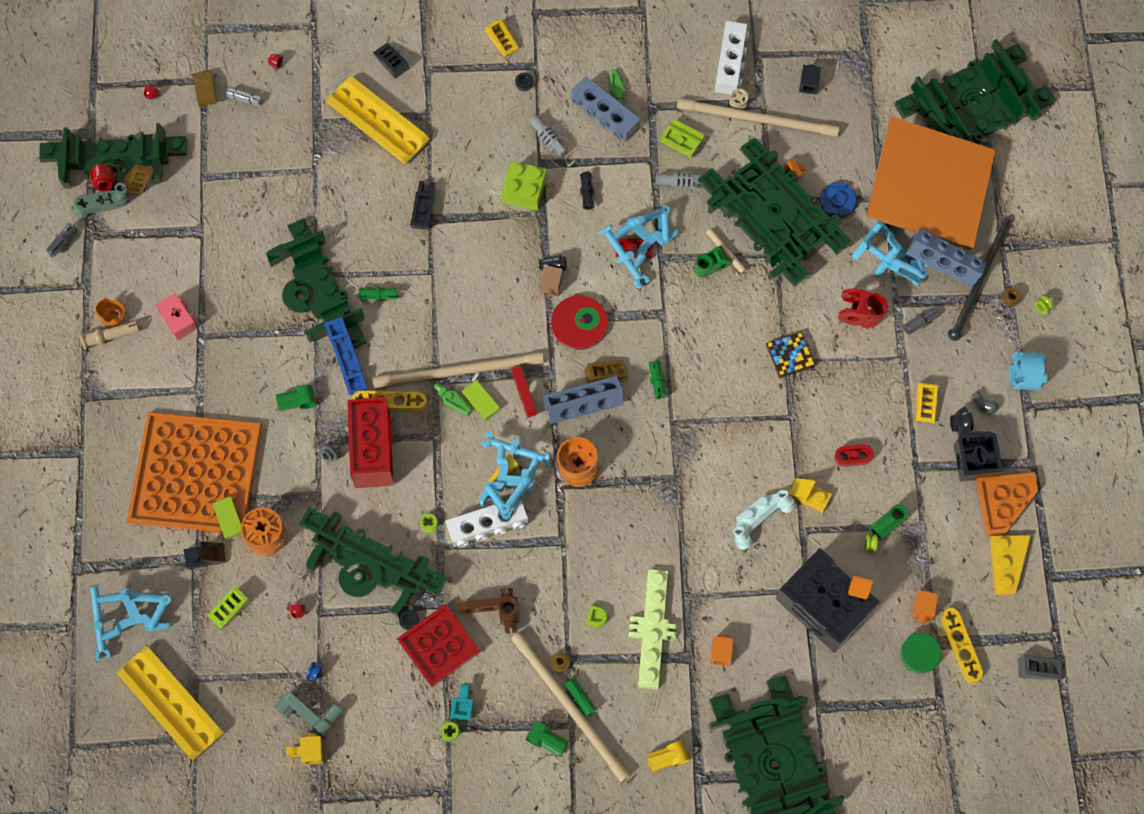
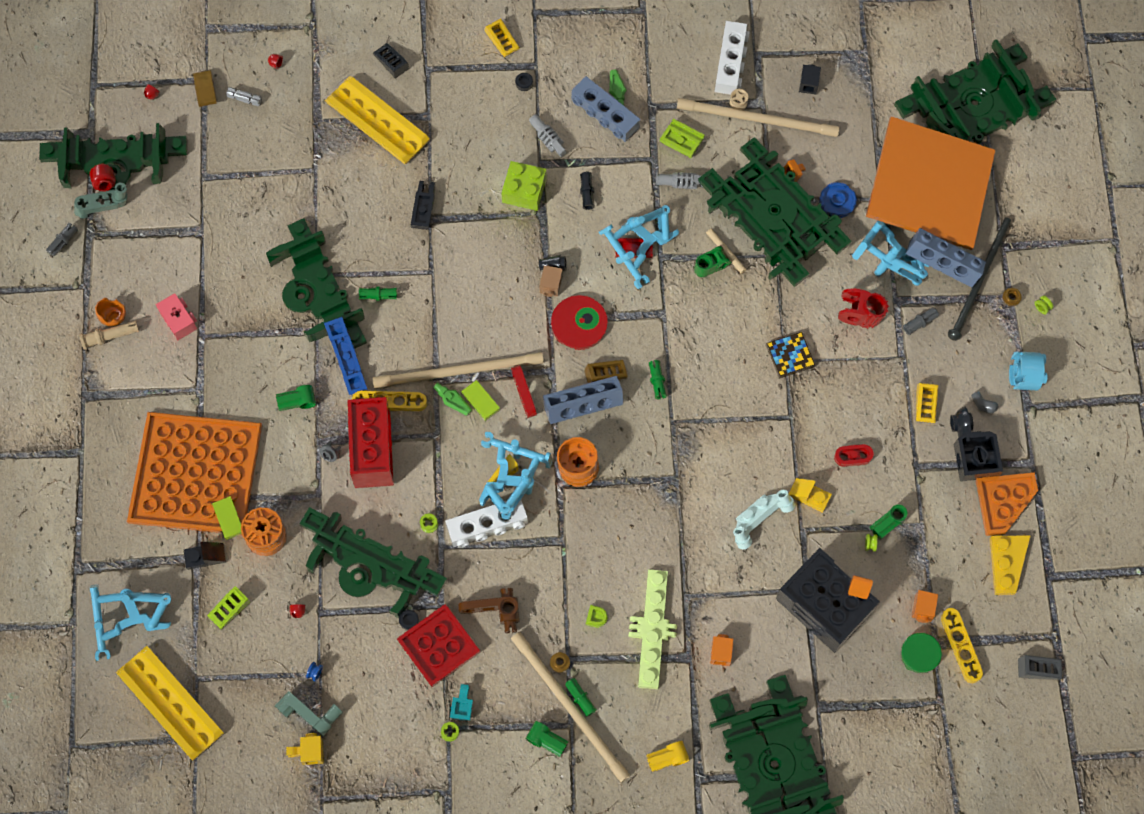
pearl gold slope [124,164,153,195] -> none

